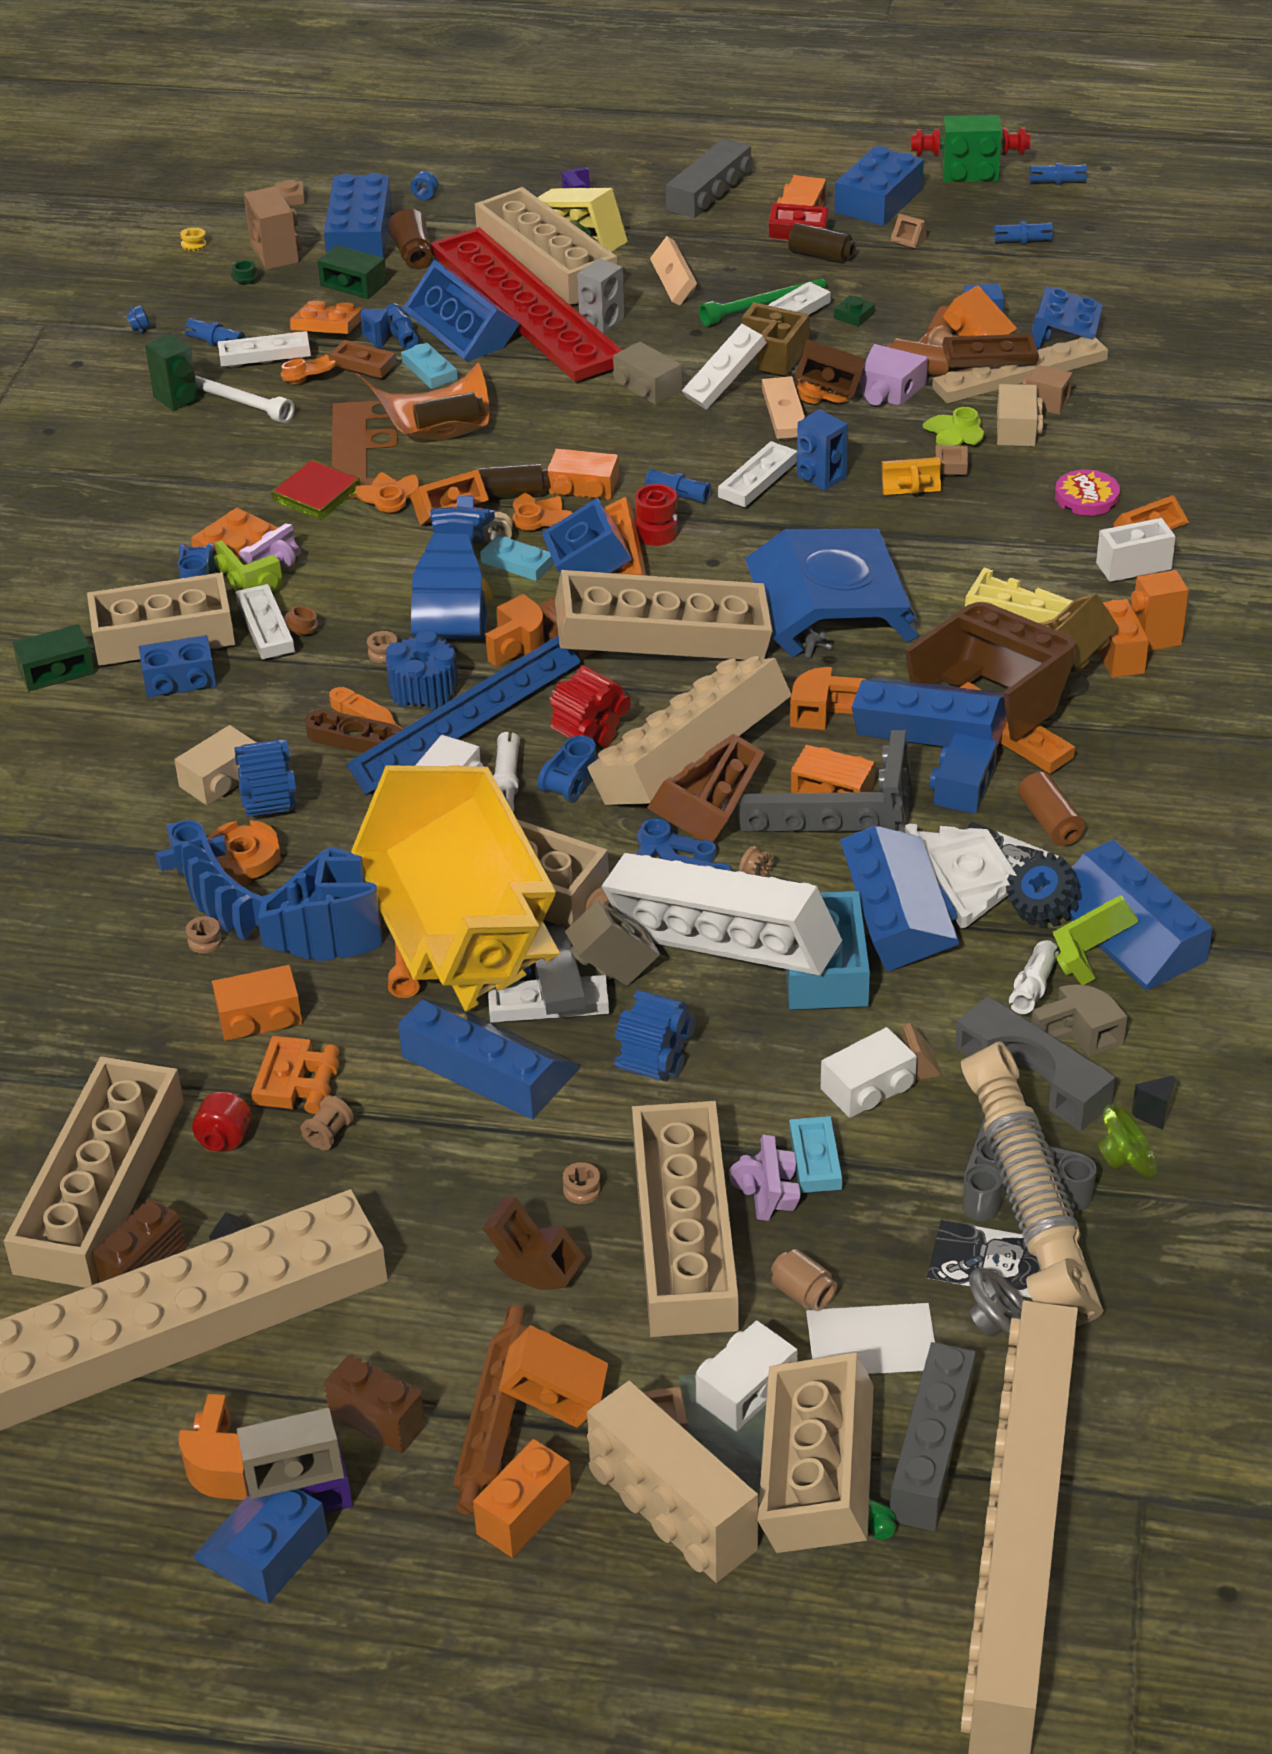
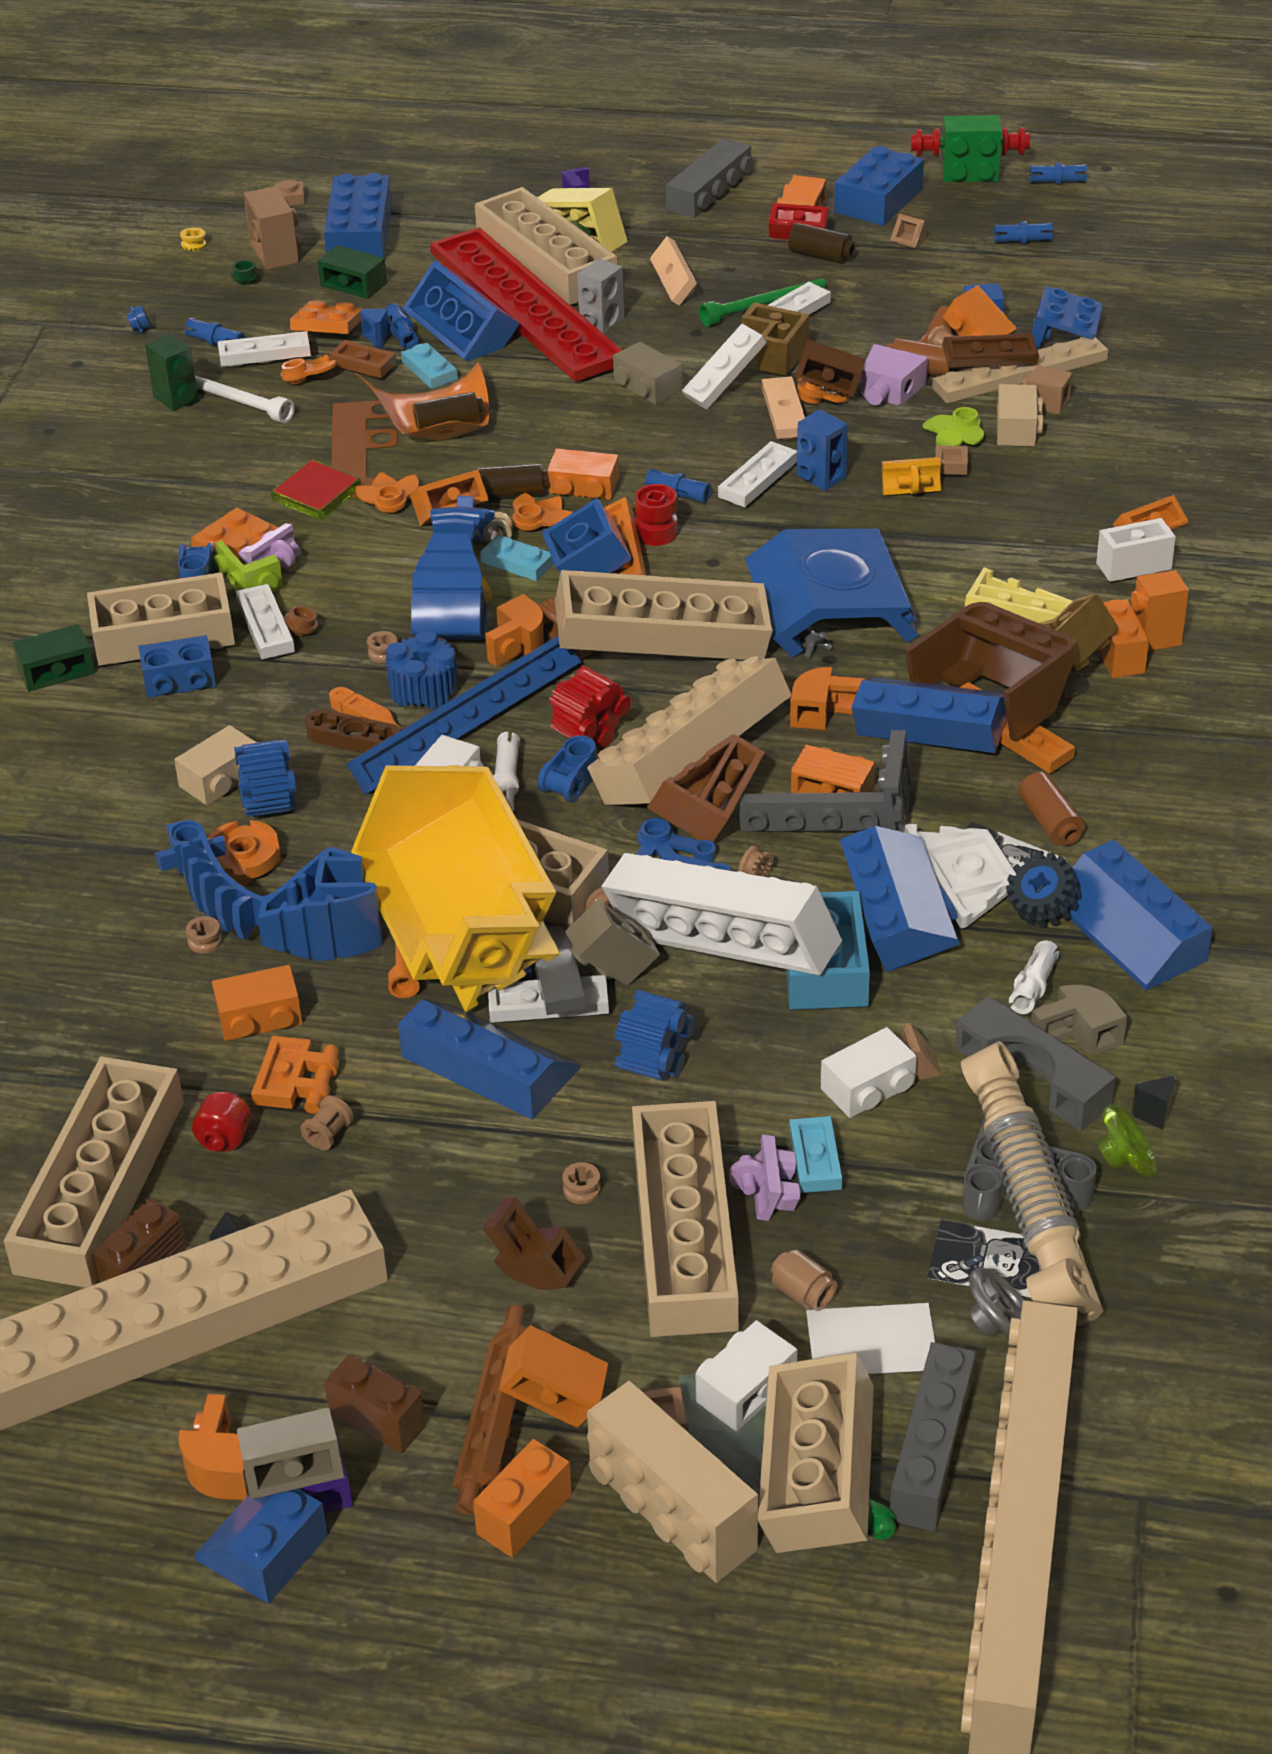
reddish brown plant [387,209,432,270] -> none
blue bush [410,171,438,200] -> none
dark green plate [834,295,875,327] -> none
blue brick [929,732,997,814] -> none
lime bracket [1053,895,1138,985] -> none
tile [1055,469,1120,516] -> none

